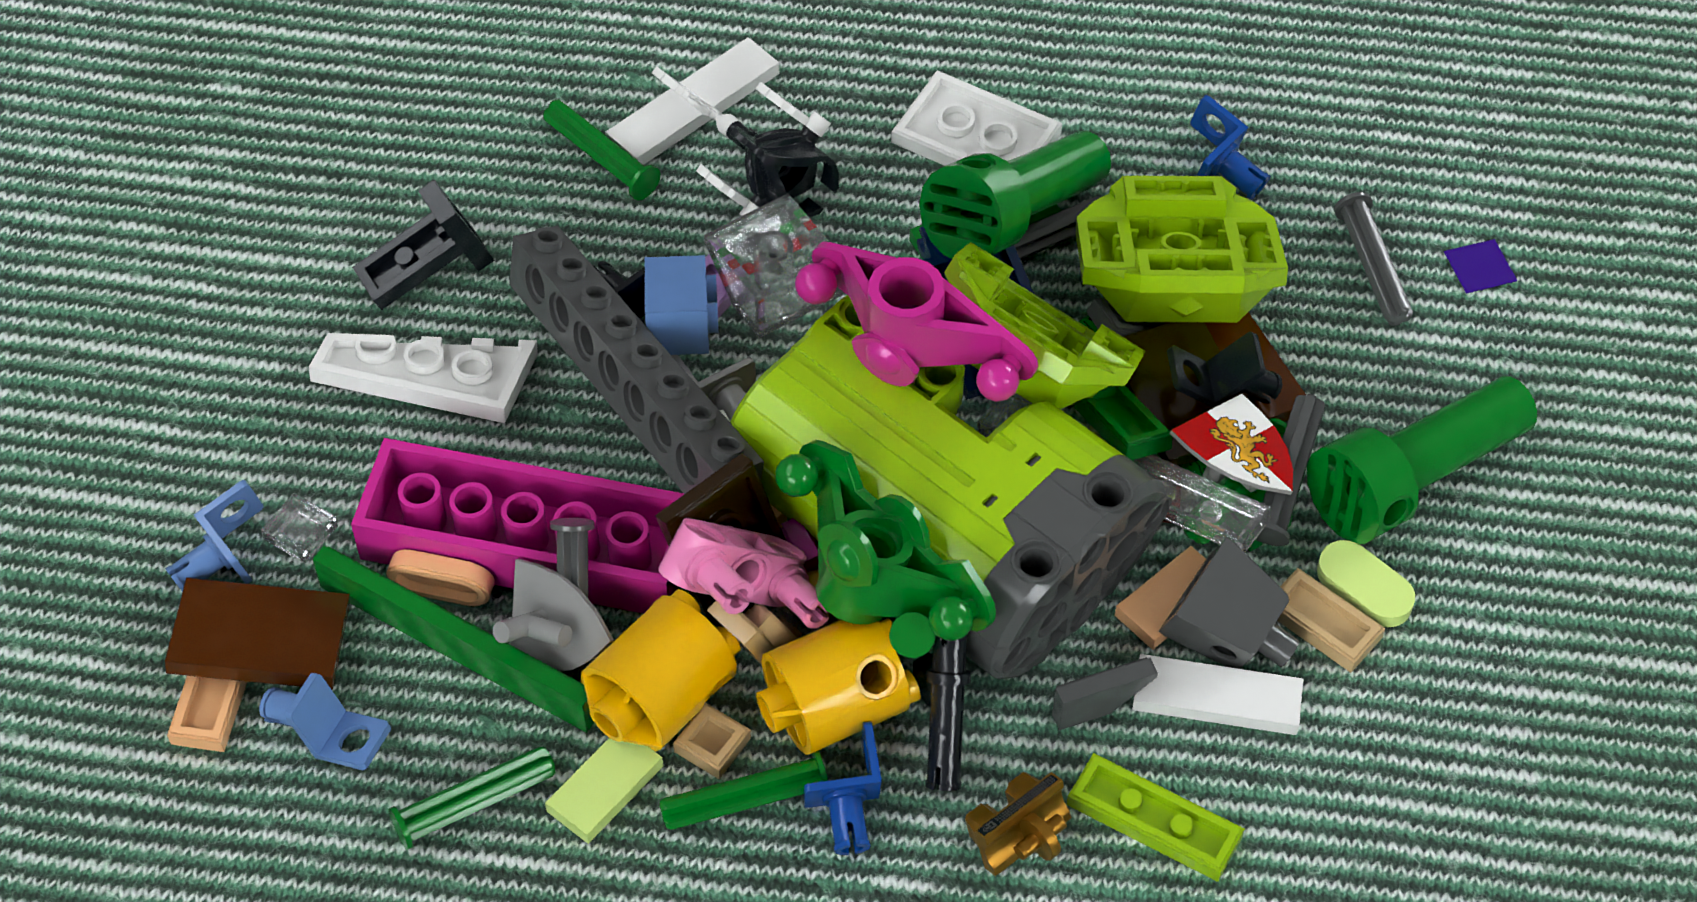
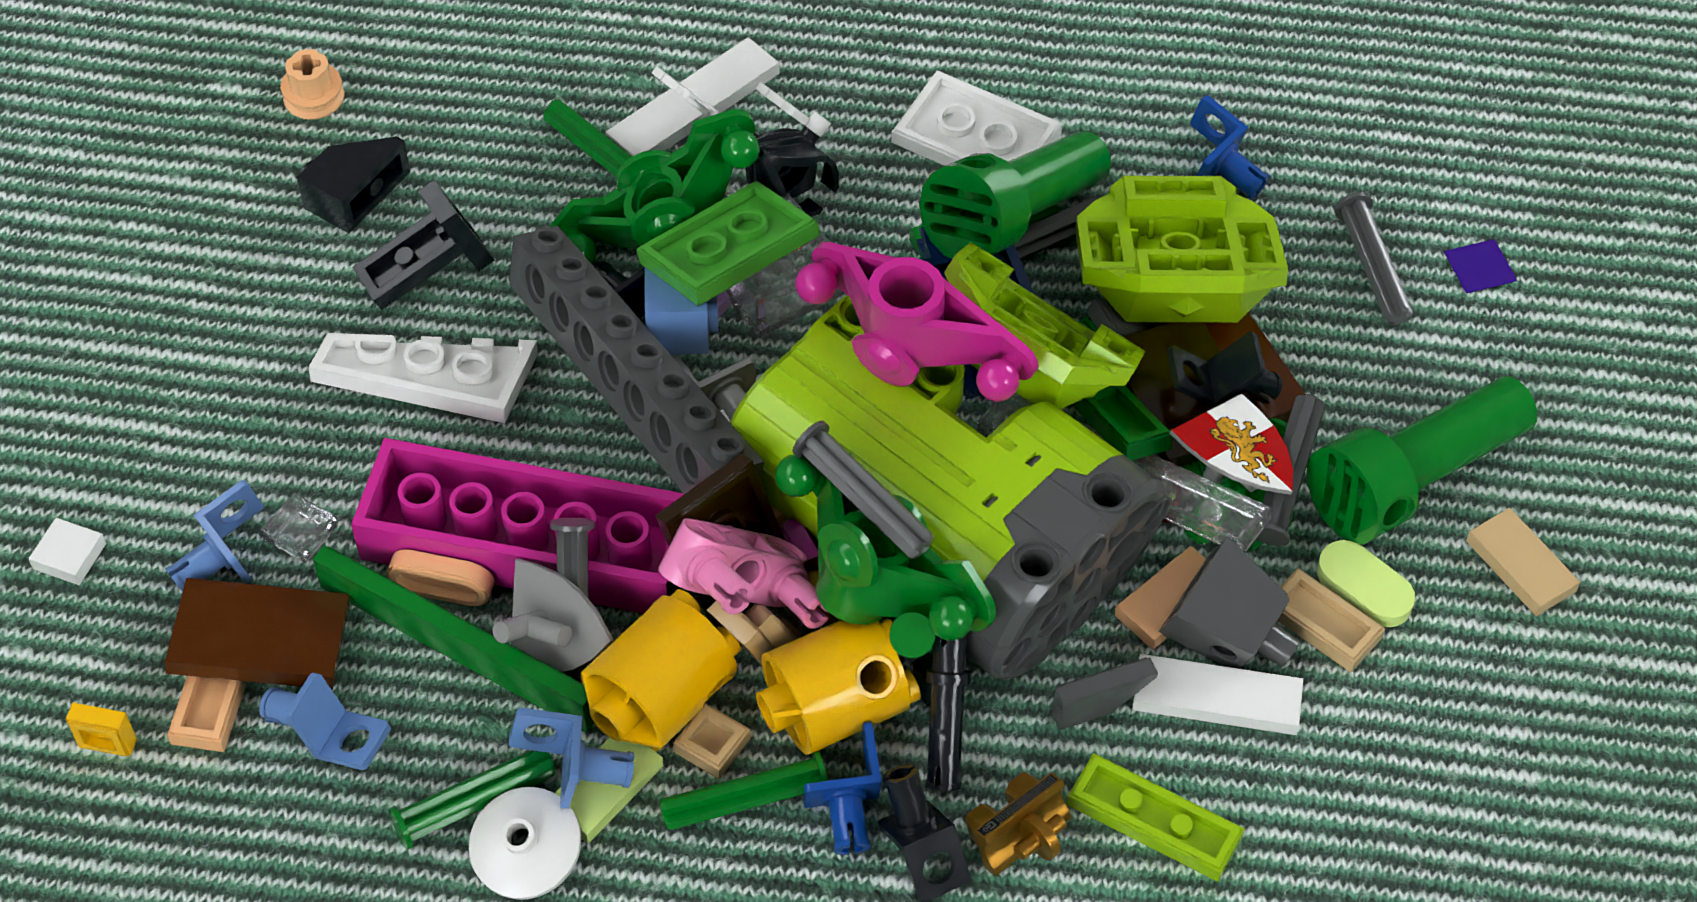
none -> white tile [28,518,106,585]
none -> yellow tile [66,702,137,757]
none -> light nougat piece [280,49,344,120]
none -> black slope [296,136,410,234]
none -> white dish [469,787,581,900]
none -> medium blue bracket [508,708,635,809]
none -> green piece [550,109,760,264]
none -> bright green tile [636,181,820,306]
none -> dark grey axle [793,421,934,559]
none -> black bracket [878,764,971,902]
none -> tan tile [1466,507,1580,617]

